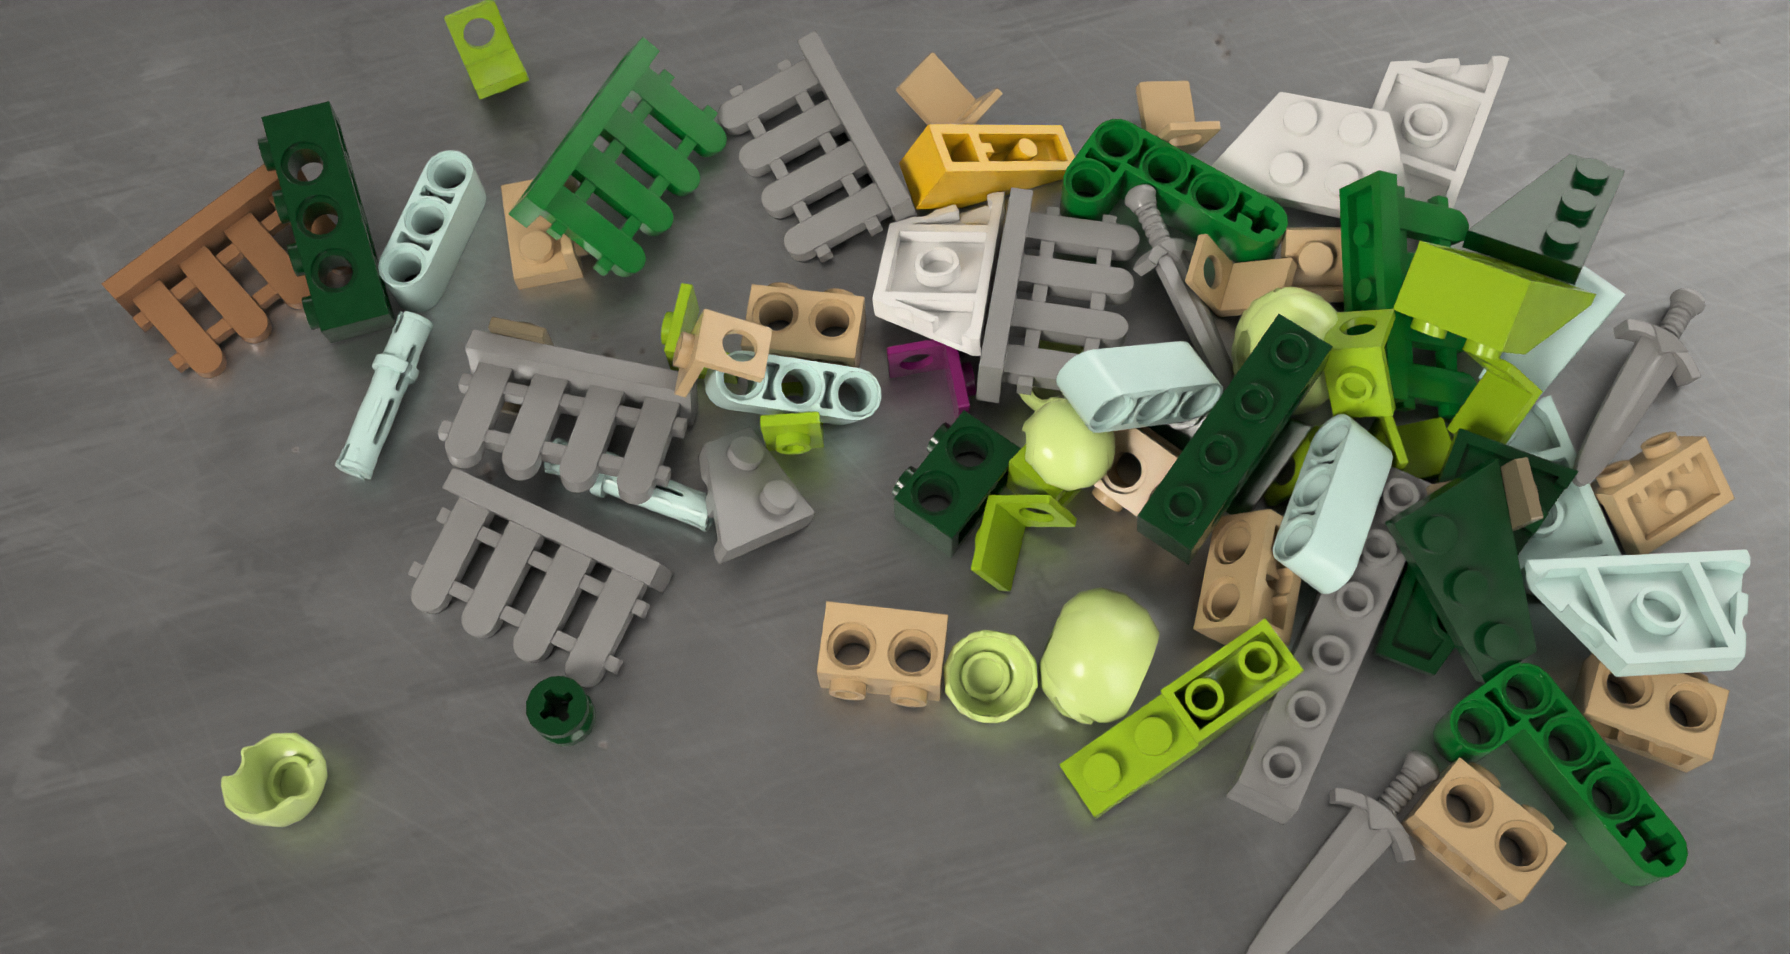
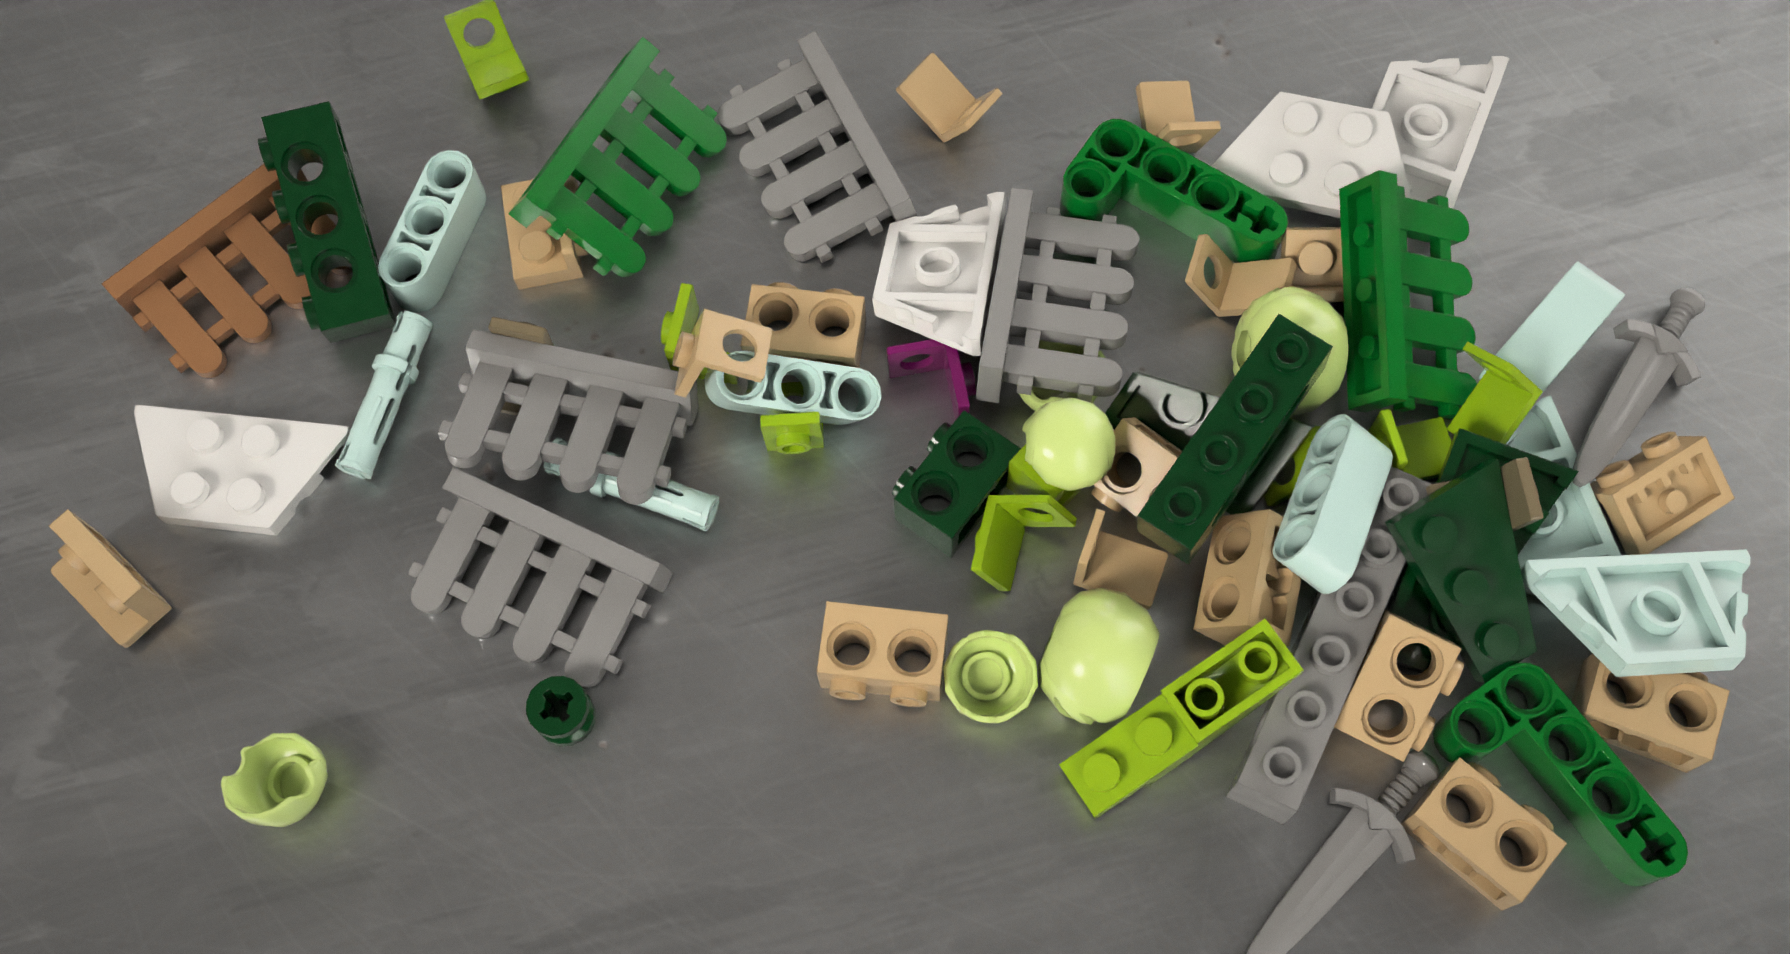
light grey wing [698,426,815,564] -> none
yellow slope [899,124,1075,209] -> none
light aqua beam [1056,341,1223,433] -> none
light grey sword [1125,184,1235,392] -> none
lime bracket [1324,309,1396,418] -> none
lime slope [1393,241,1596,361] -> none
wing [1462,154,1625,285] -> none
none -> tan bracket [49,509,172,648]
none -> white wing [134,405,351,536]
none -> tan bracket [1073,508,1168,610]
none -> tan brick [1334,609,1464,762]

